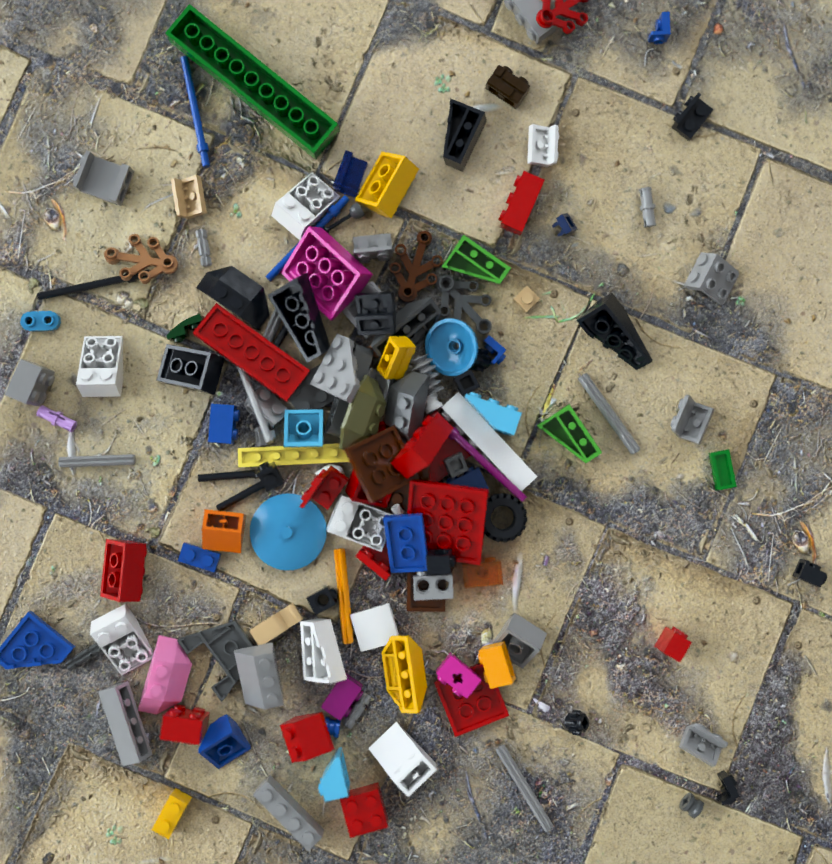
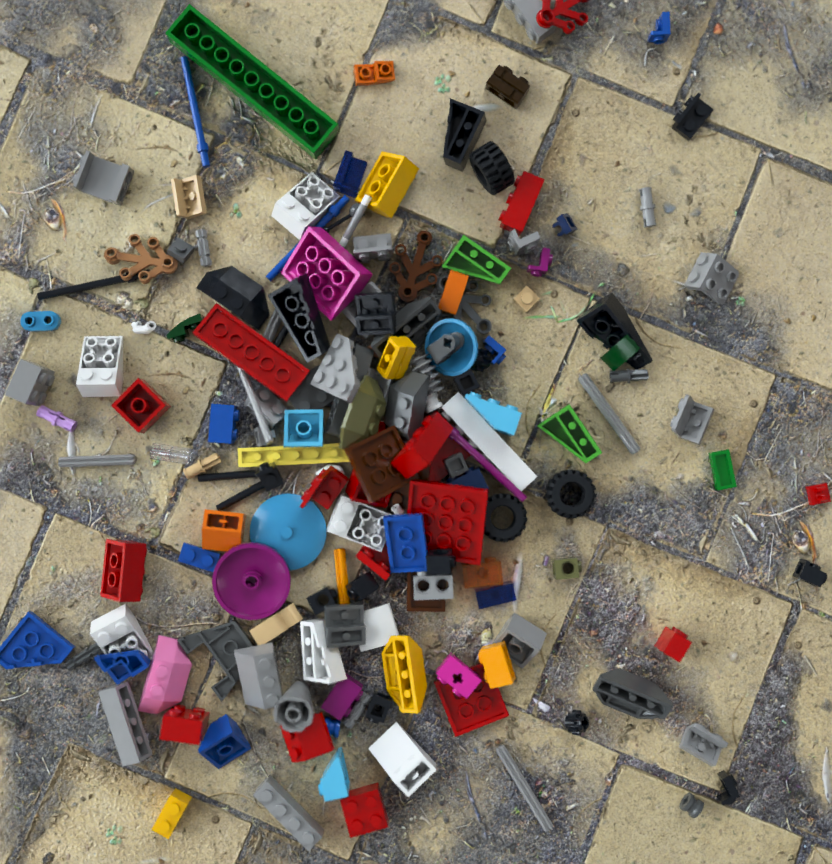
black slope [156,344,225,395] -> none
white bracket [527,124,559,167] -> none
none -> blue slope [94,650,151,685]
none -> red brick [111,378,171,434]
none -> white arm [131,321,156,334]
none -> clear axle [150,443,193,465]
none -> dark grey plate [167,237,194,263]
none -> tan axle [183,453,221,480]
none -> magenta dish [212,542,291,620]
none -> light grey cone [273,681,314,733]
none -> dark grey slope [324,603,366,648]
none -> light grey bar [339,194,372,248]
none -> black brick [345,571,380,602]
none -> orange slope [353,61,395,86]
none -> black brick [365,690,392,724]
none -> dark grey piece [426,332,465,365]
none -> orange slope [438,270,469,315]
none -> black tyre [469,141,515,196]
none -> clear blue panel [474,581,516,609]
none -> light grey bracket [507,229,541,256]
none -> magenta bracket [526,248,553,277]
none -> black tyre [545,470,597,519]
none -> olive brick [552,557,582,580]
none -> dark grey wedge [592,668,673,719]
none -> dark green slope [601,335,640,371]
none -> dark grey axle [609,368,649,383]
none -> red tile [806,483,831,505]

